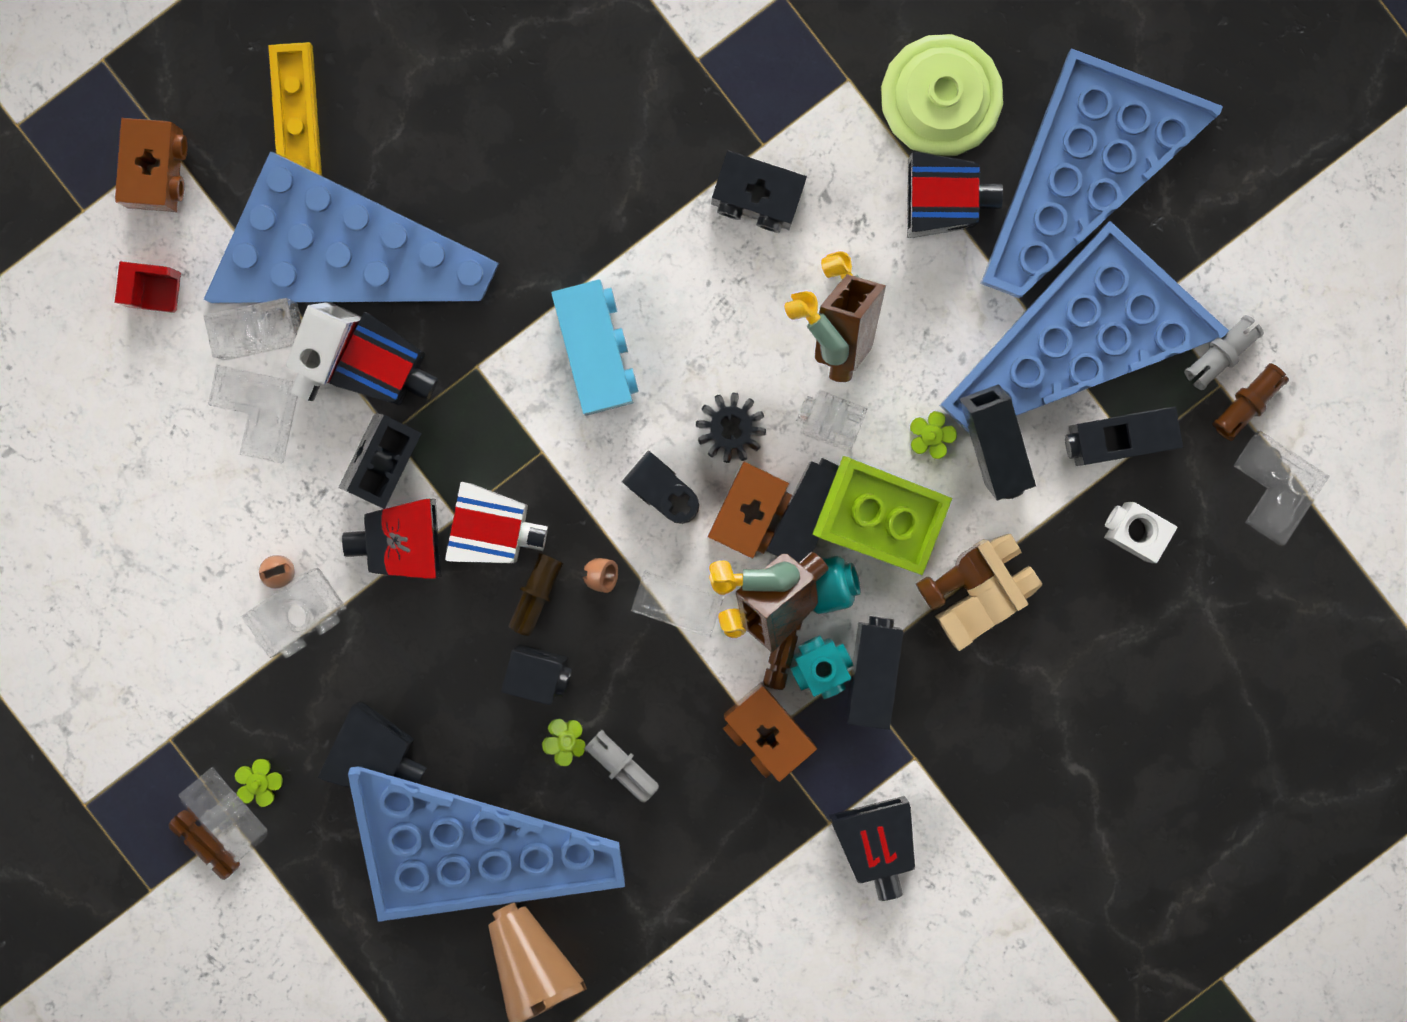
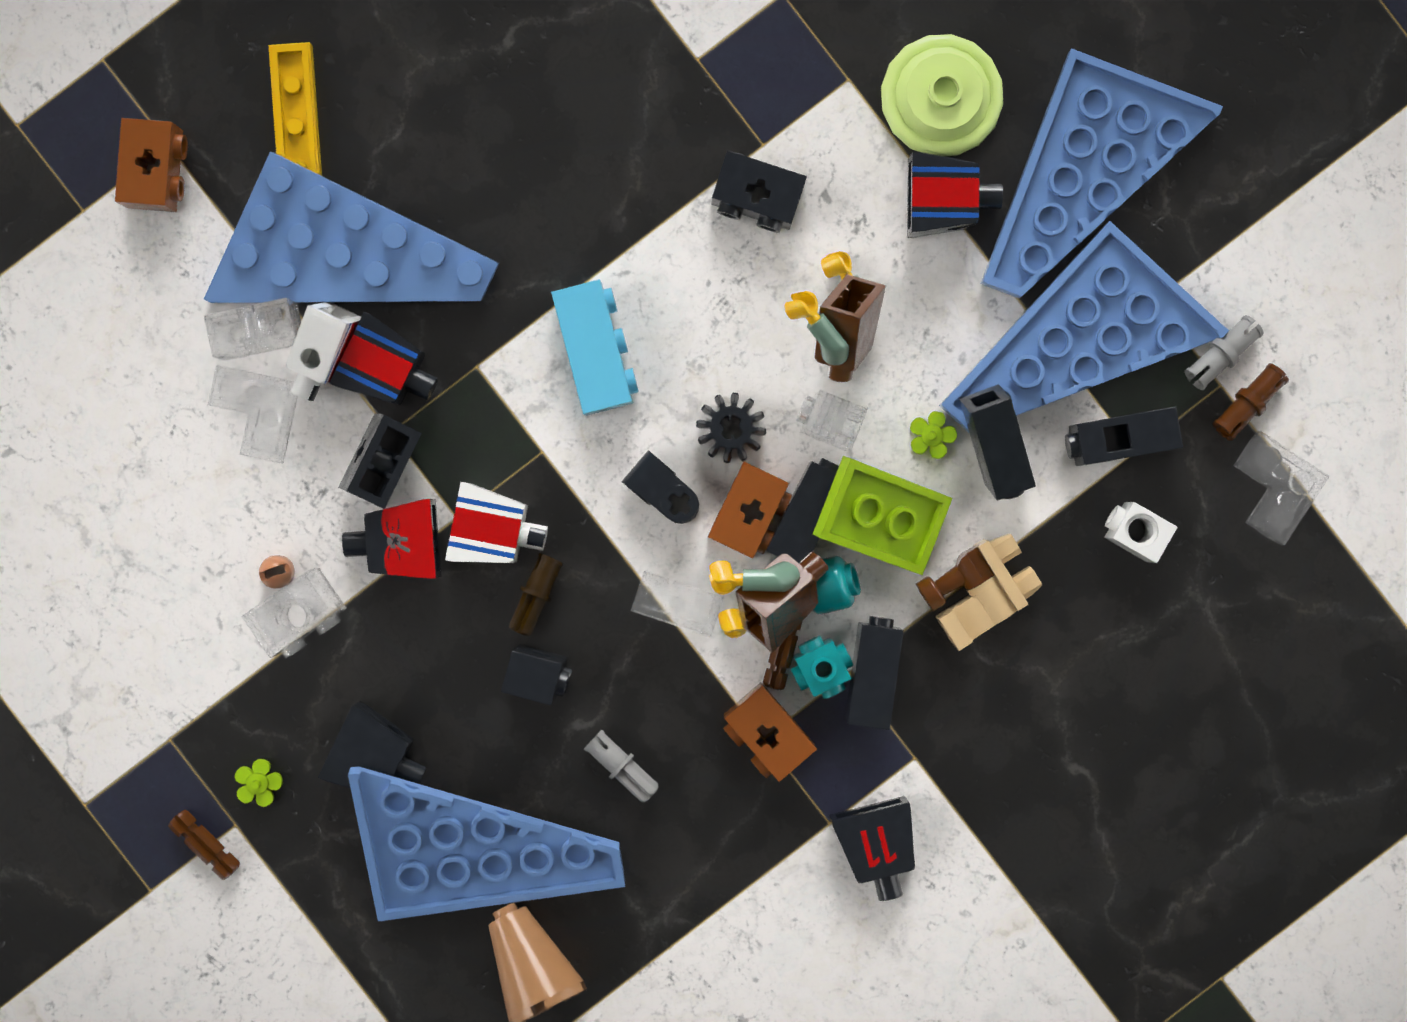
red panel [114,261,181,313] -> none
clear brick [178,767,268,864] -> none
lime plant [542,719,586,766] -> none
nougat hinge [583,558,618,593] -> none

